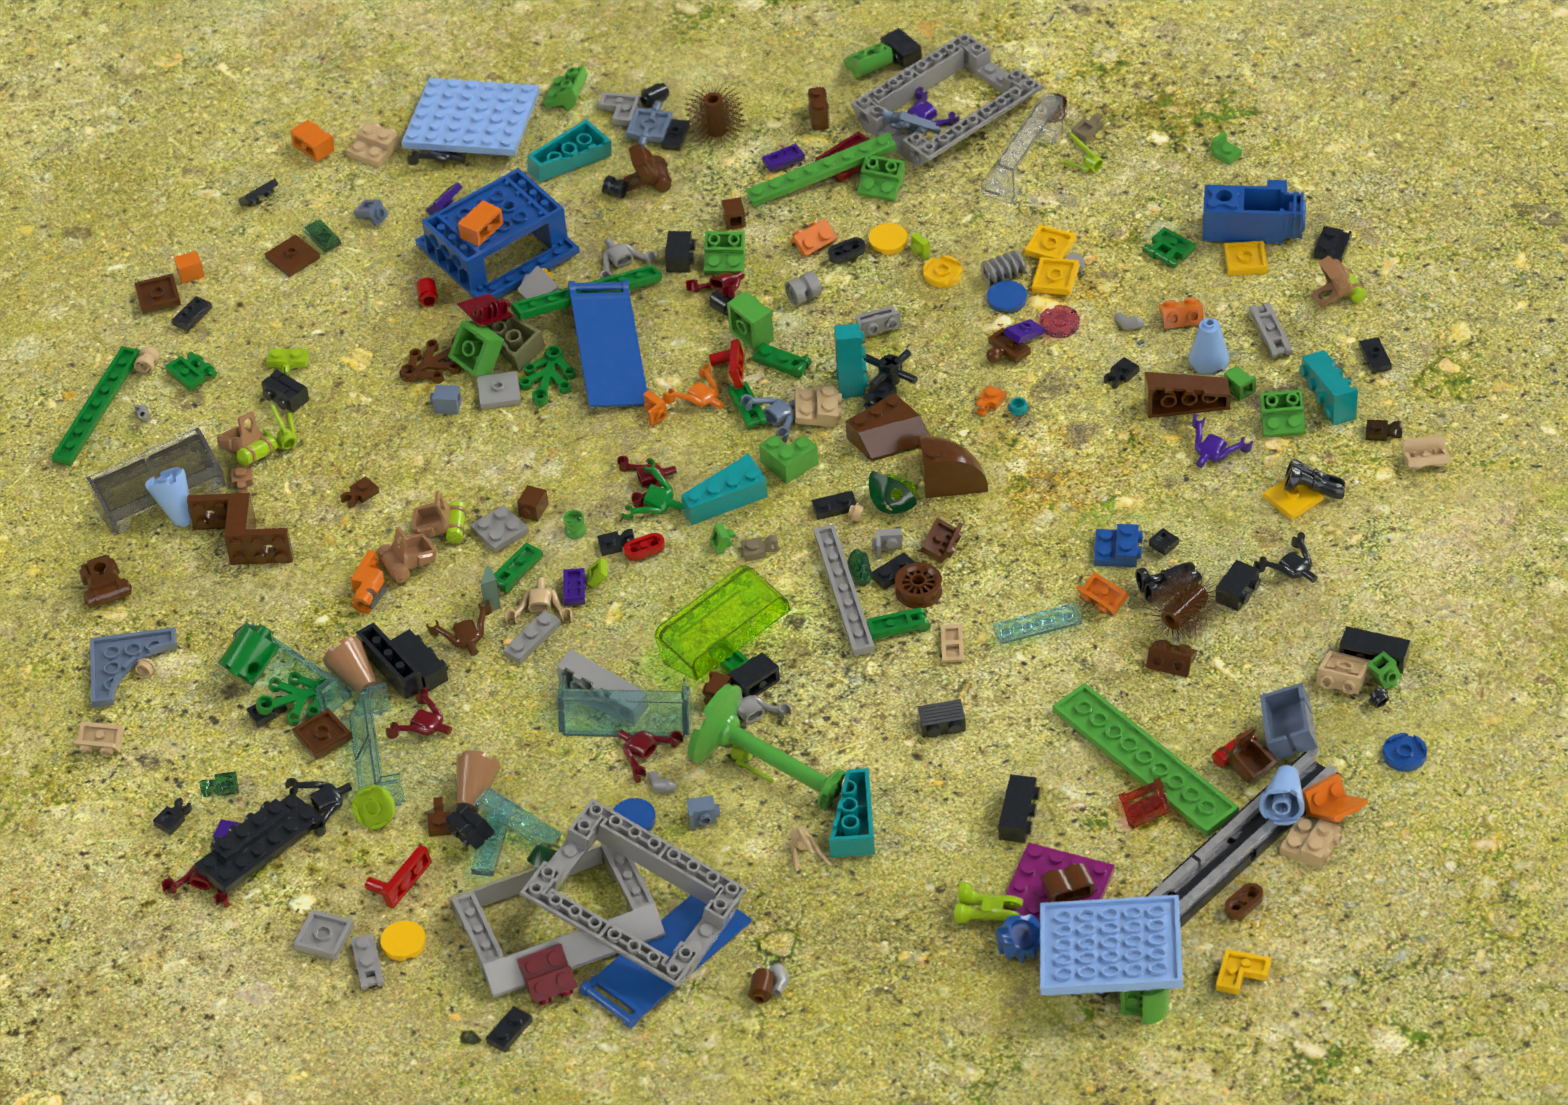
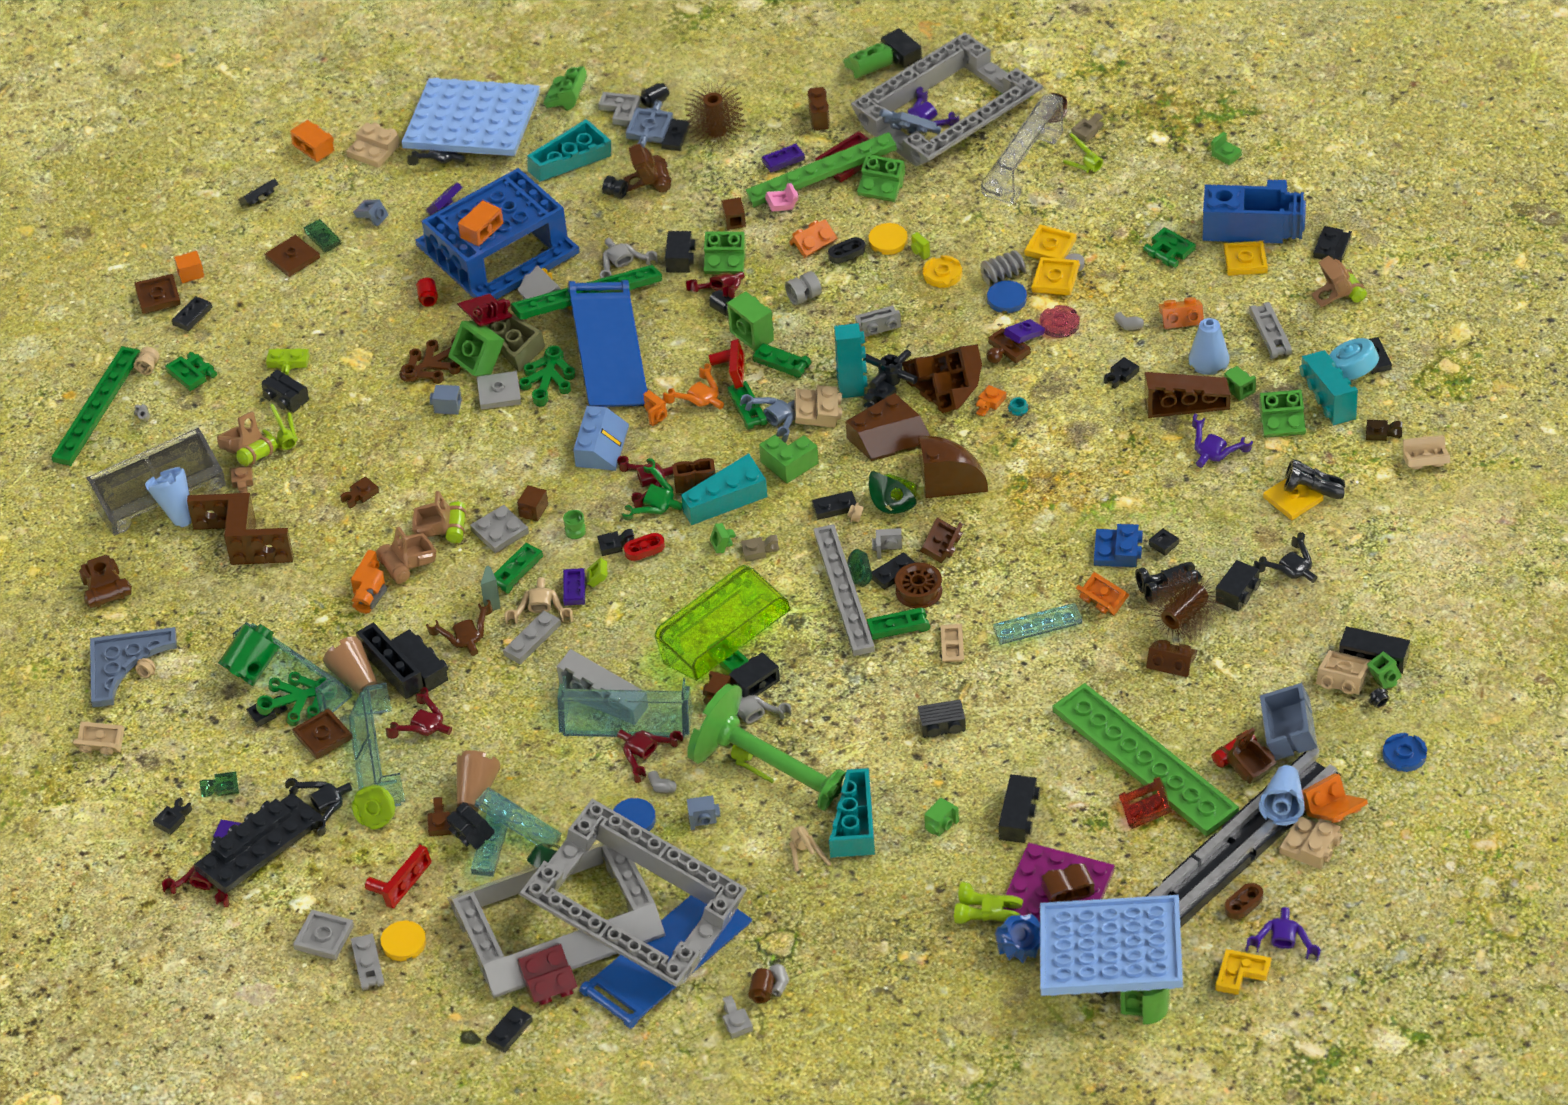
none -> medium blue slope [573,406,629,471]
none -> reddish brown brick [672,458,716,494]
none -> light grey plate [723,995,753,1039]
none -> bright pink bracket [765,183,798,211]
none -> reddish brown brick [902,344,982,413]
none -> bright green brick [924,797,959,836]
none -> dark purple piece [1245,907,1321,961]
none -> medium azure wheel [1329,338,1379,380]

